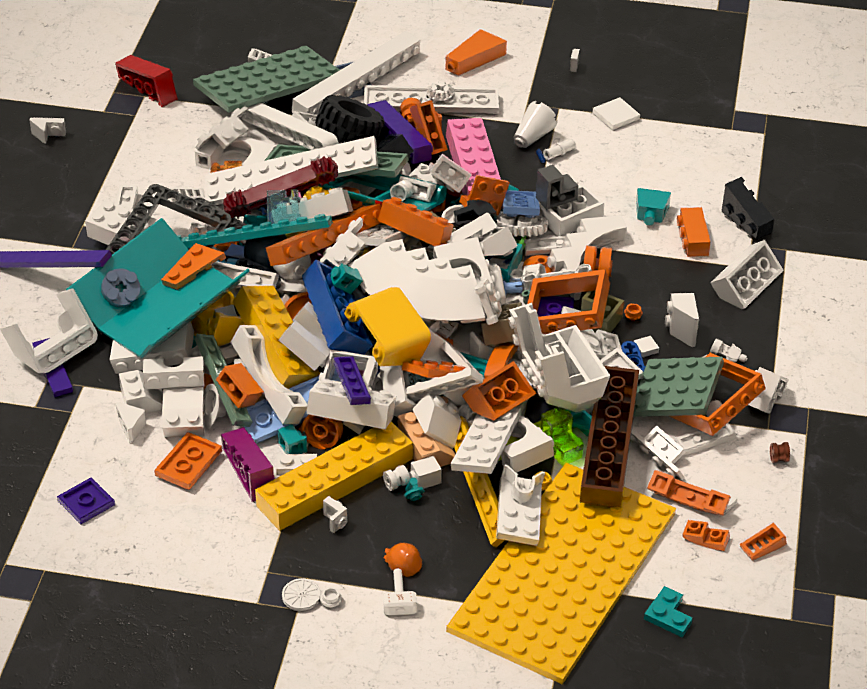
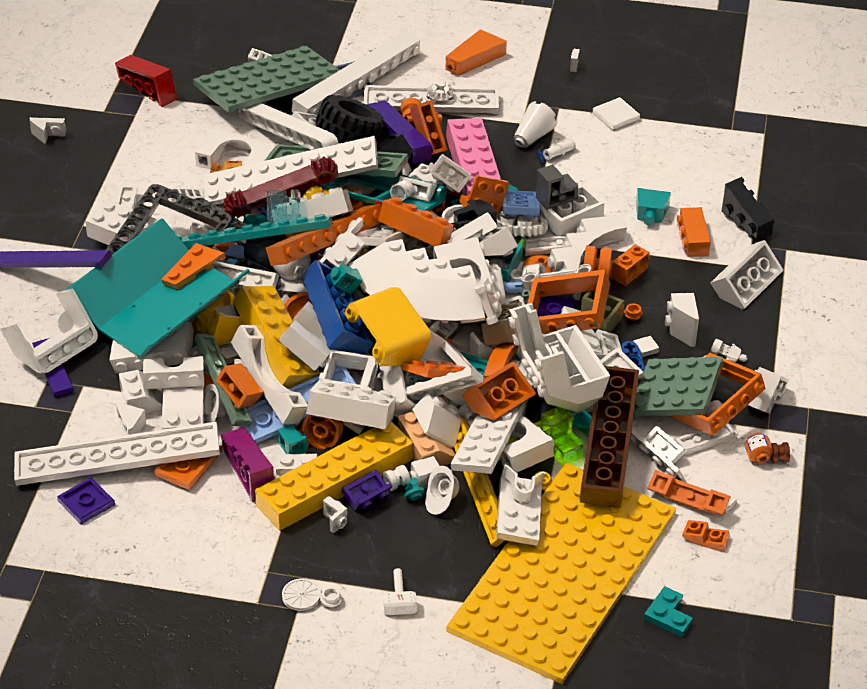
sand blue plate [101,269,140,307] -> none
white bracket [195,106,248,150] -> none
dark purple tile [333,356,371,405] -> none
orange hair [384,543,422,577] -> none
orange slope [740,523,787,561] -> none
none -> white plate [15,422,220,486]
none -> dark purple bracket [342,470,393,511]
none -> white piece [425,466,459,515]
none -> orange brick [611,244,650,286]
none -> orange head [745,432,773,463]

